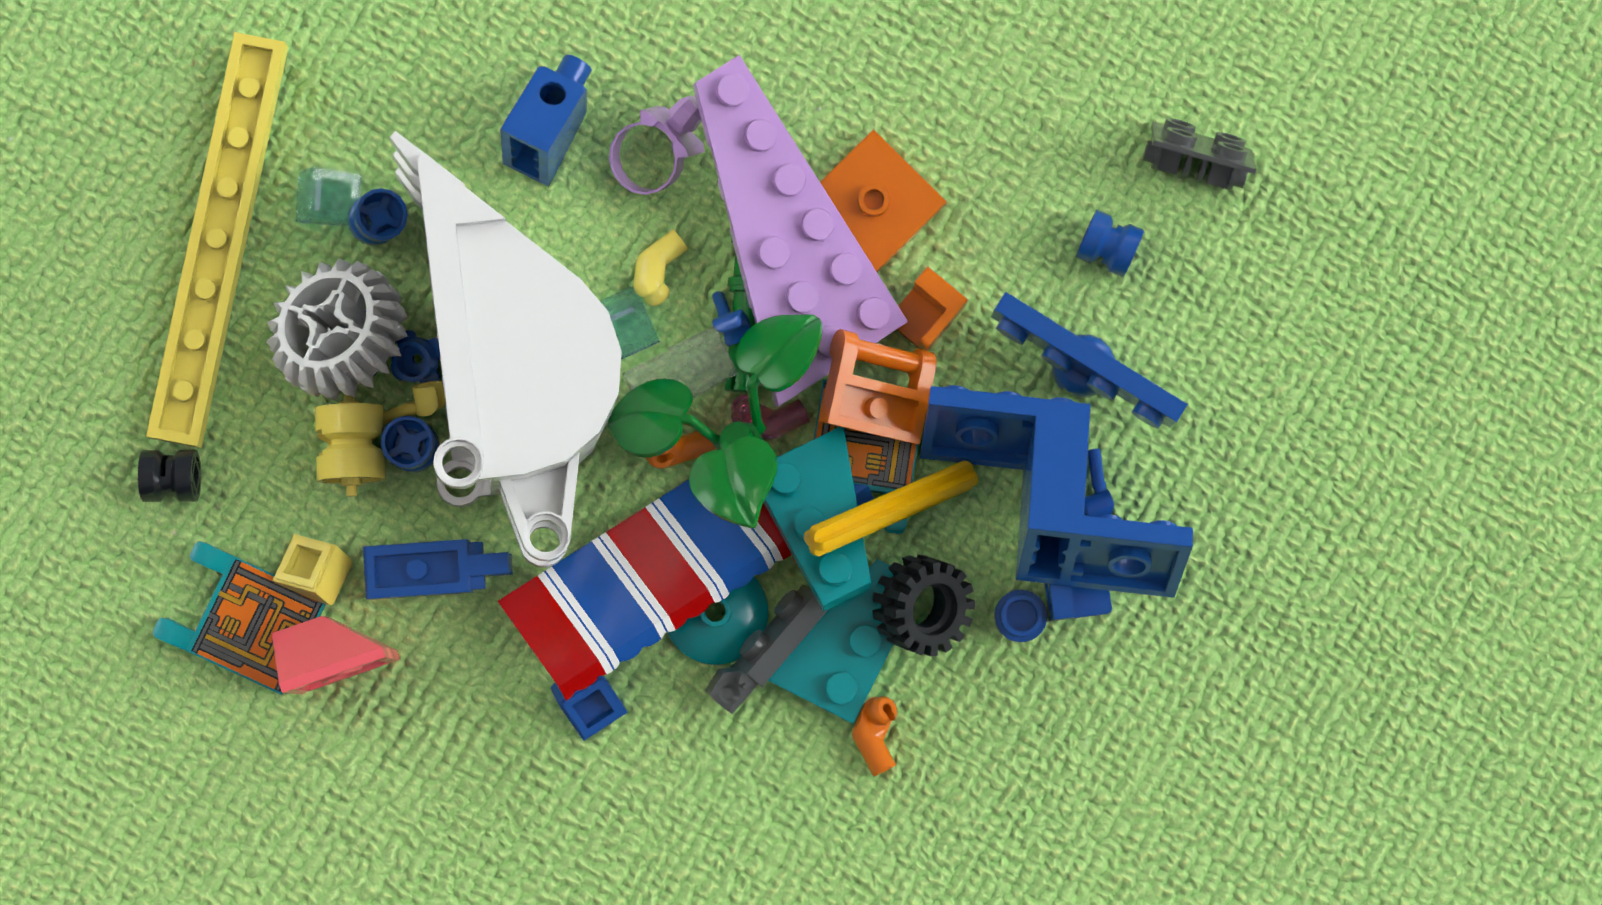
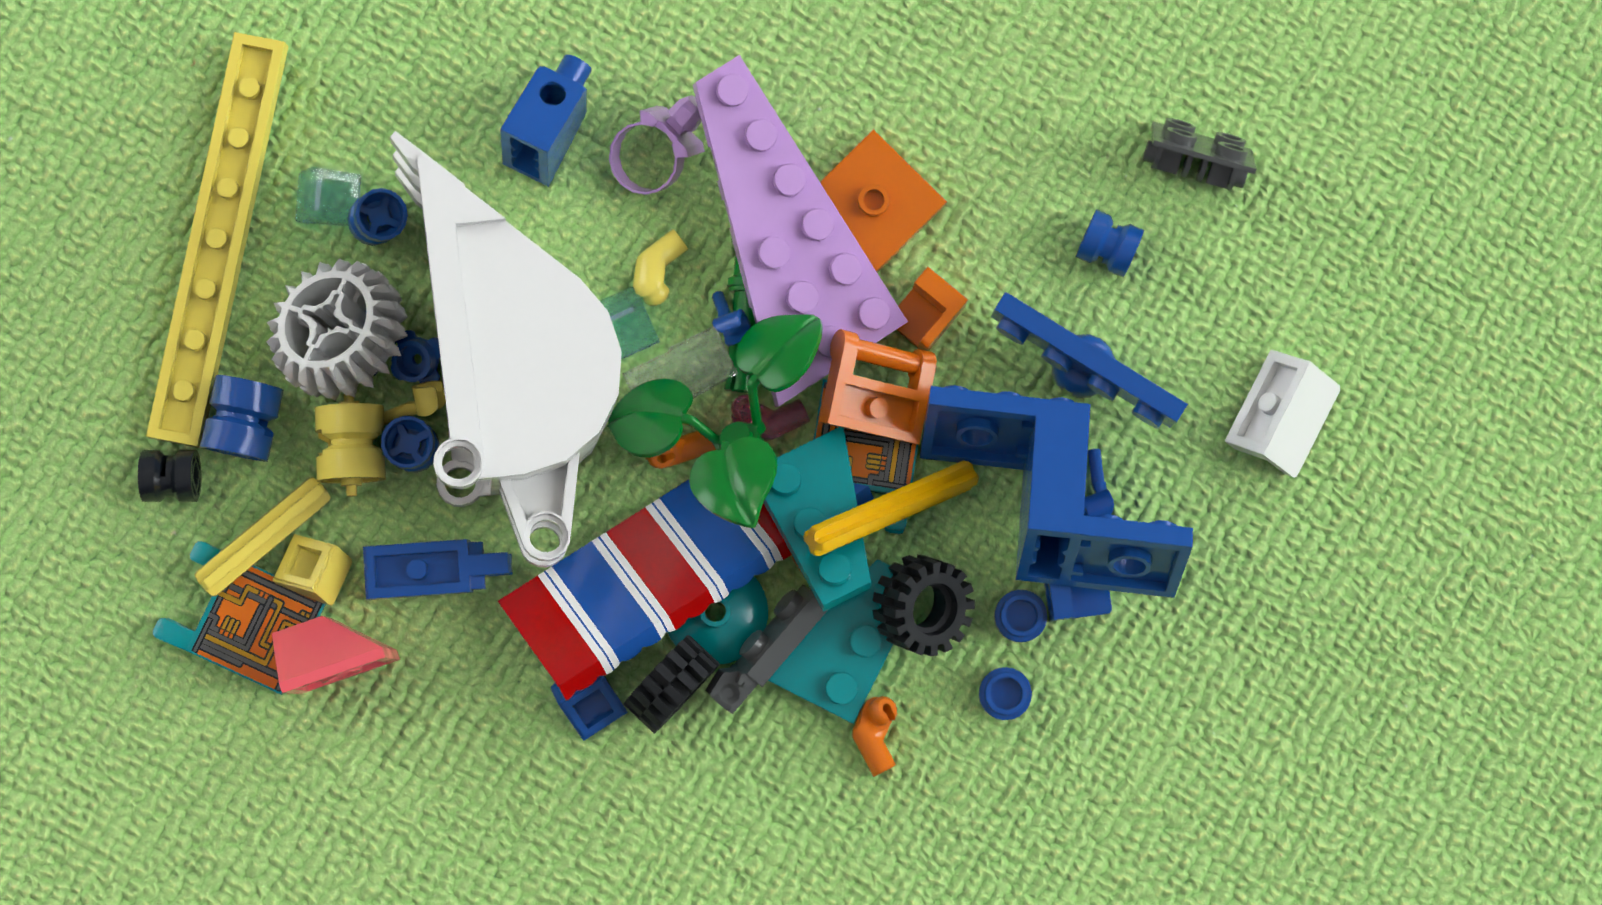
none -> light yellow axle [195,477,331,596]
none -> blue wheel [200,375,284,462]
none -> black tyre [623,635,720,734]
none -> blue plate [979,667,1032,720]
none -> white panel [1225,350,1340,478]

